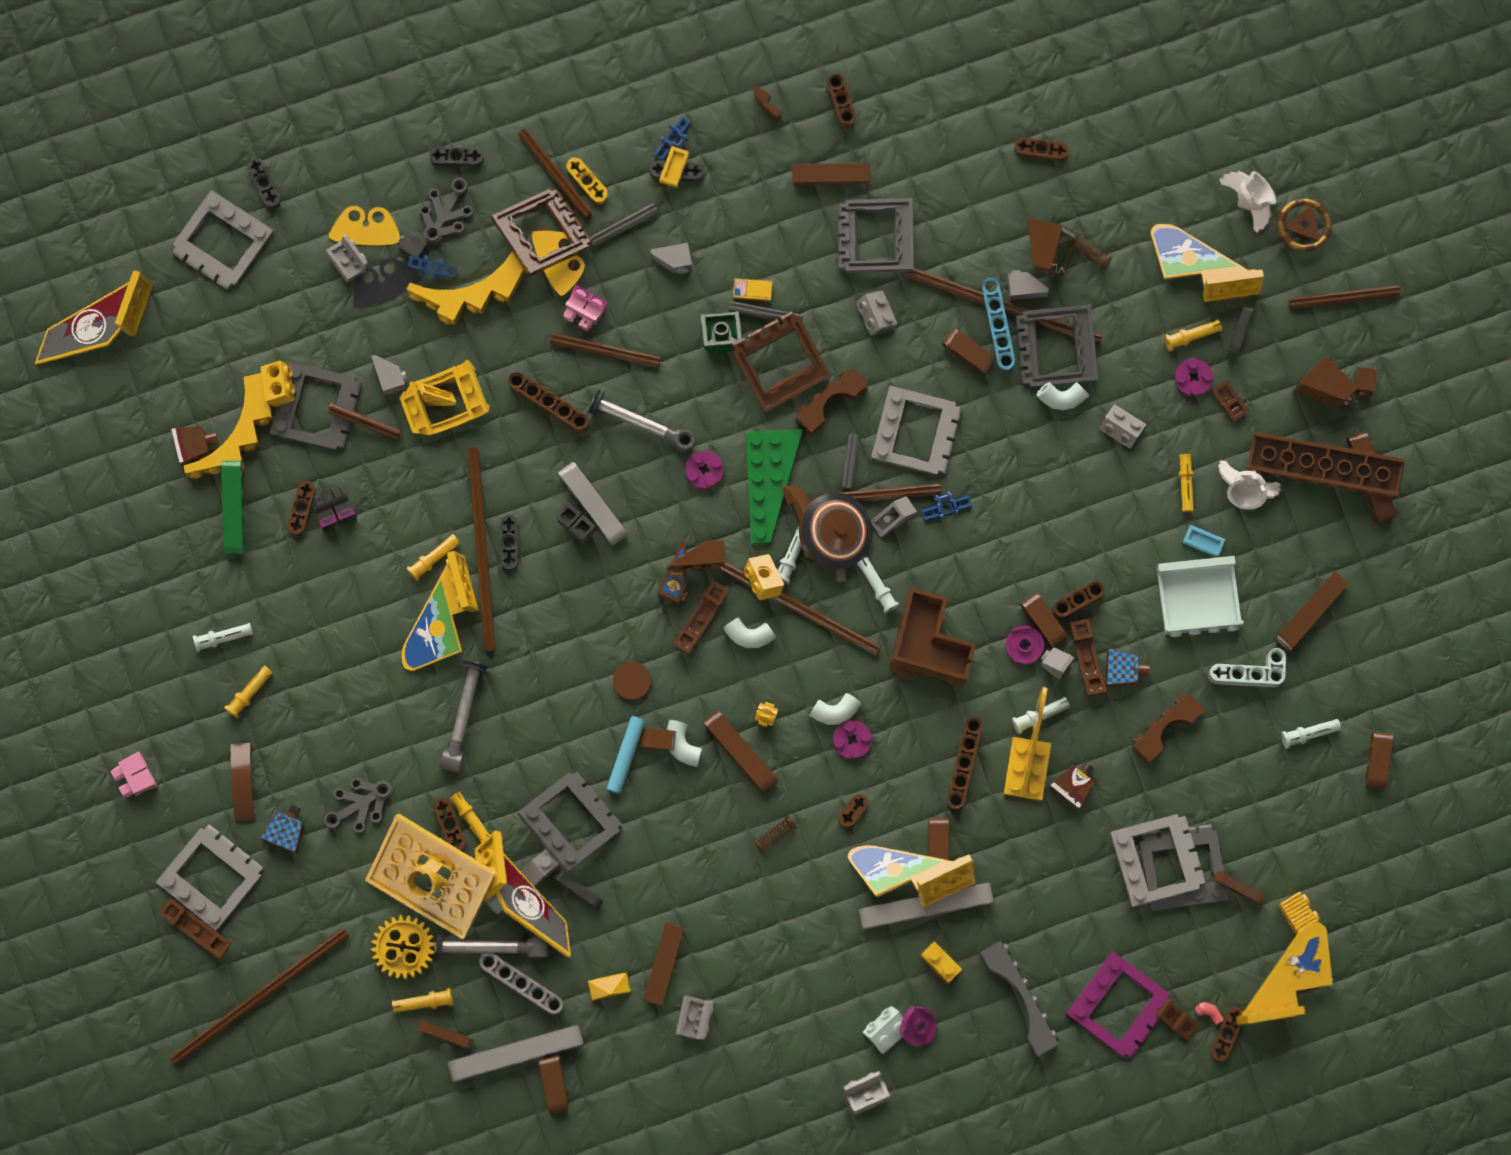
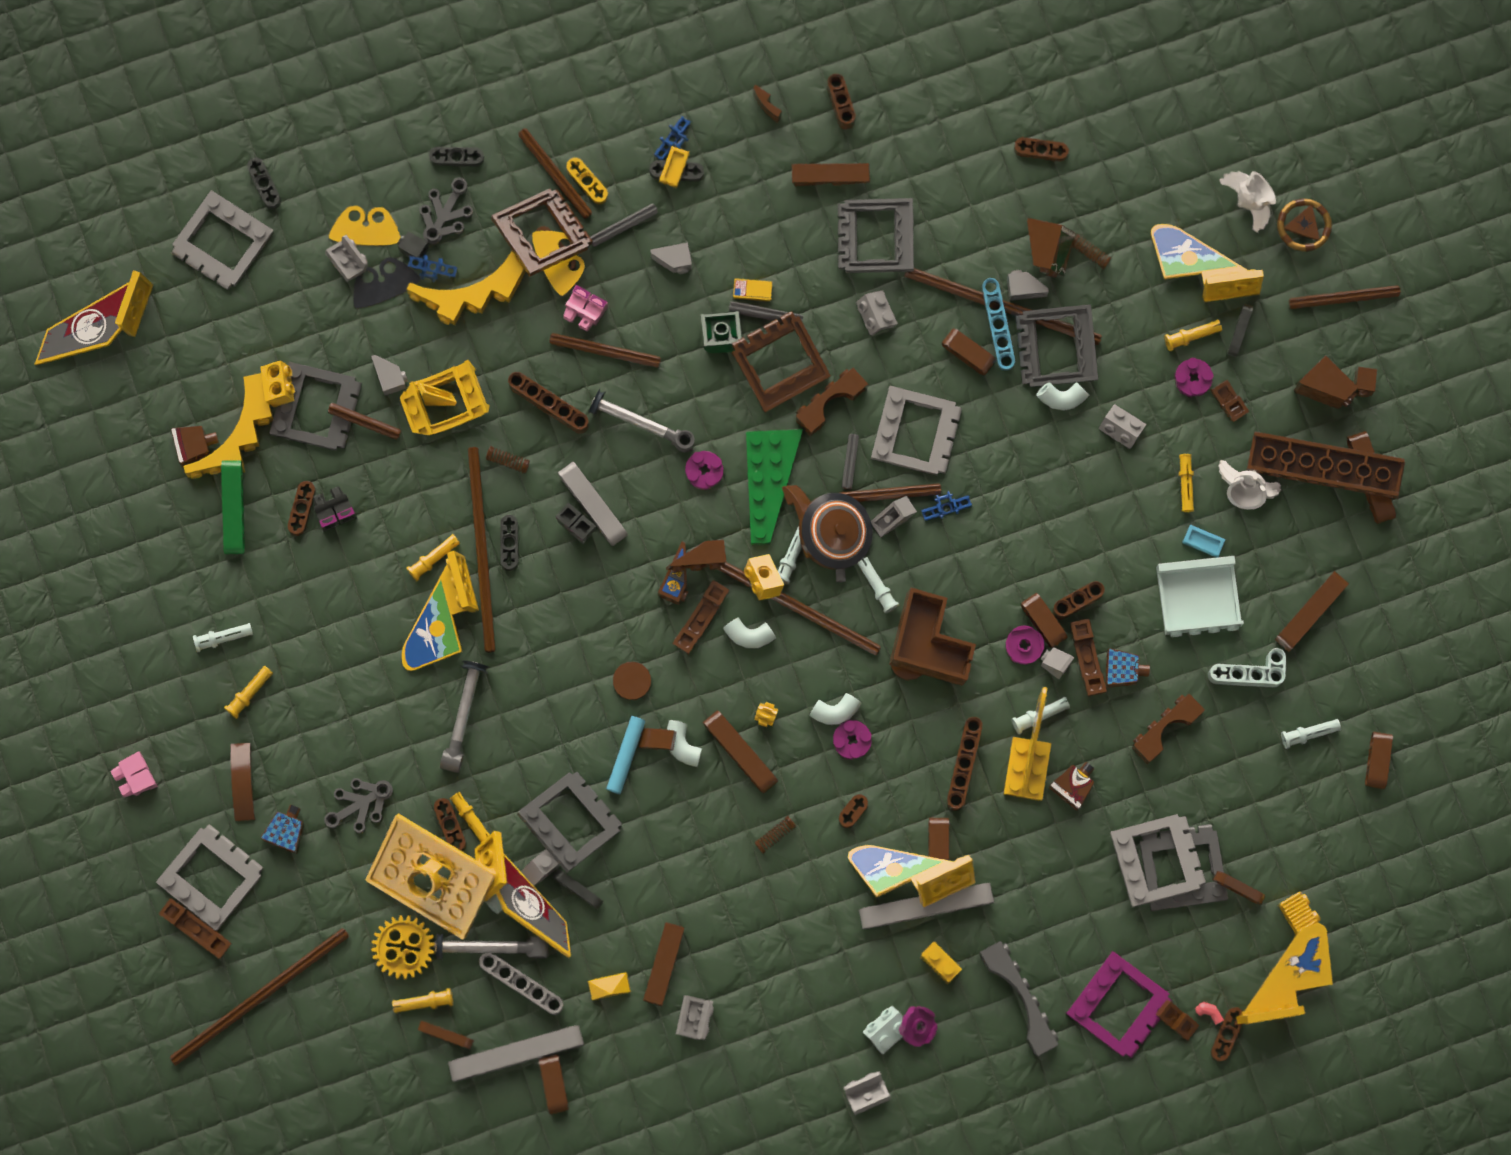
none -> reddish brown piece [486,446,530,474]

